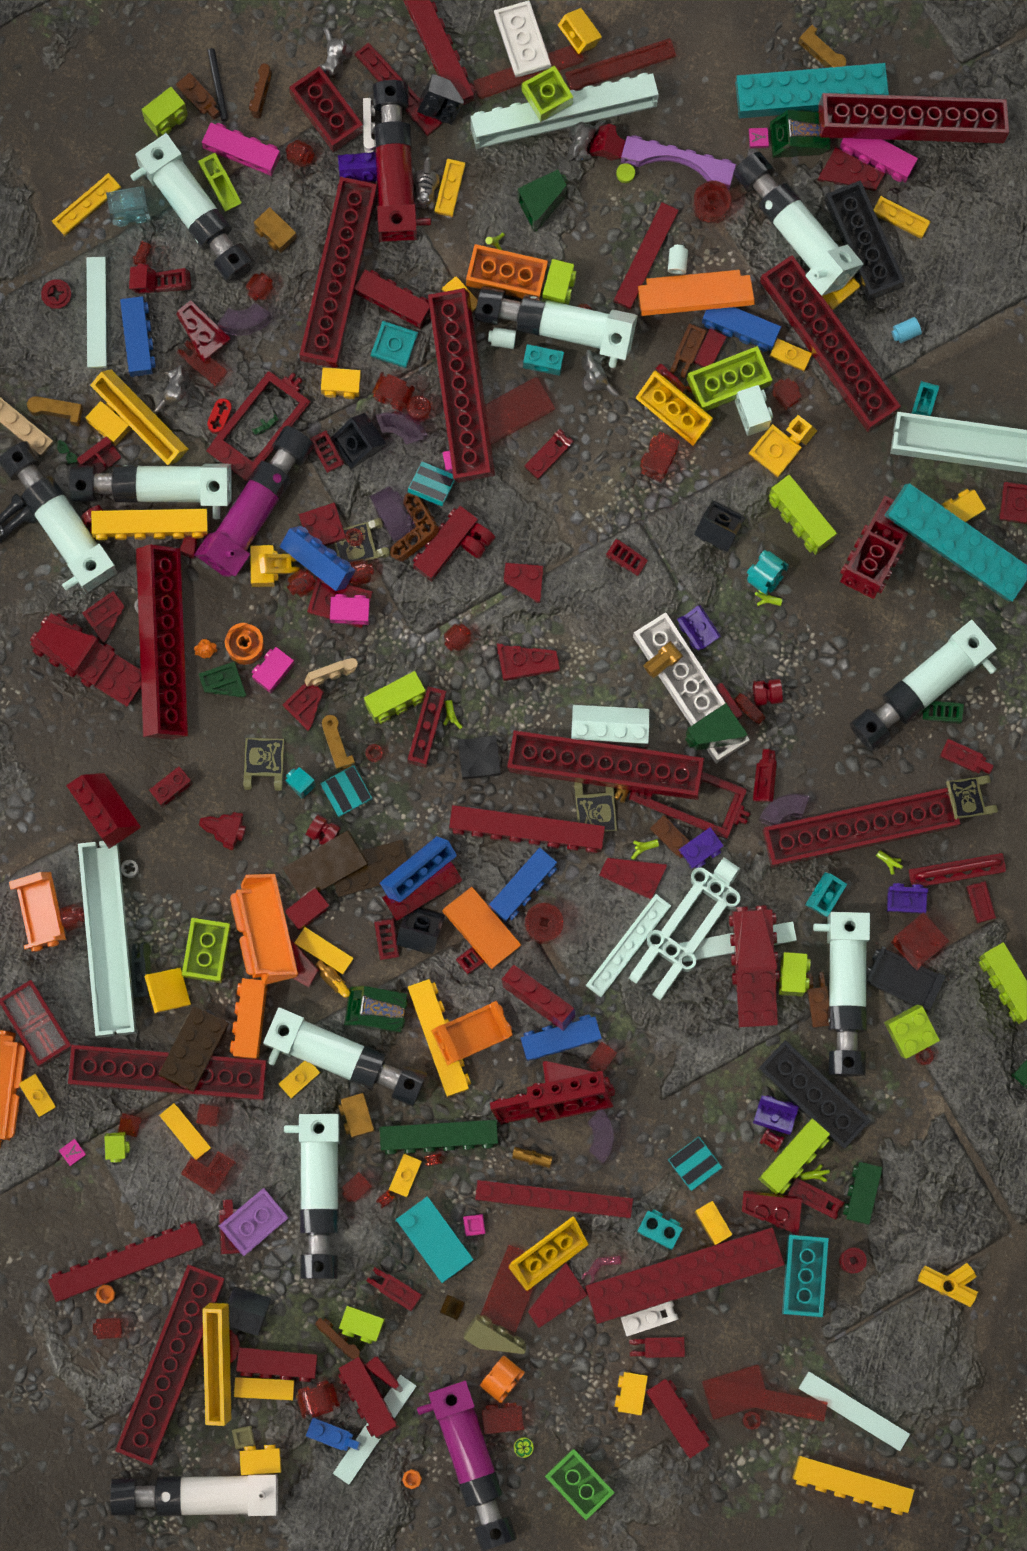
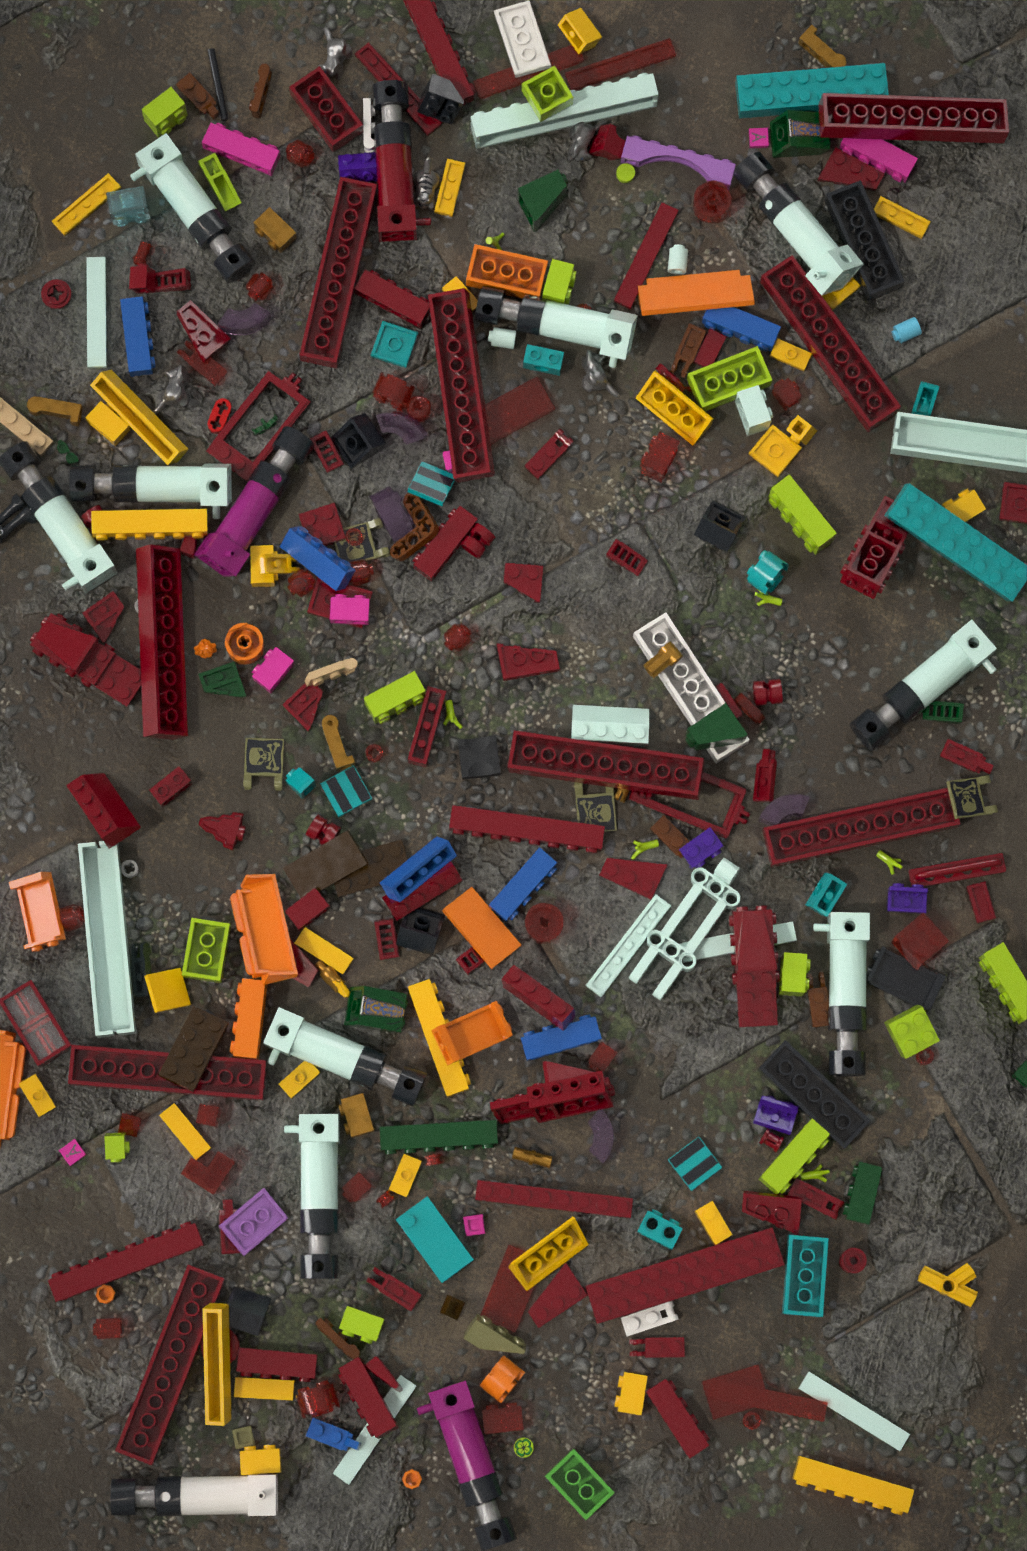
dark red panel [77,436,122,474] -> none
yellow brick [321,368,361,399] -> none
clear pink arm [582,1256,621,1285] -> none
dark purple bracket [677,605,721,651] -> none

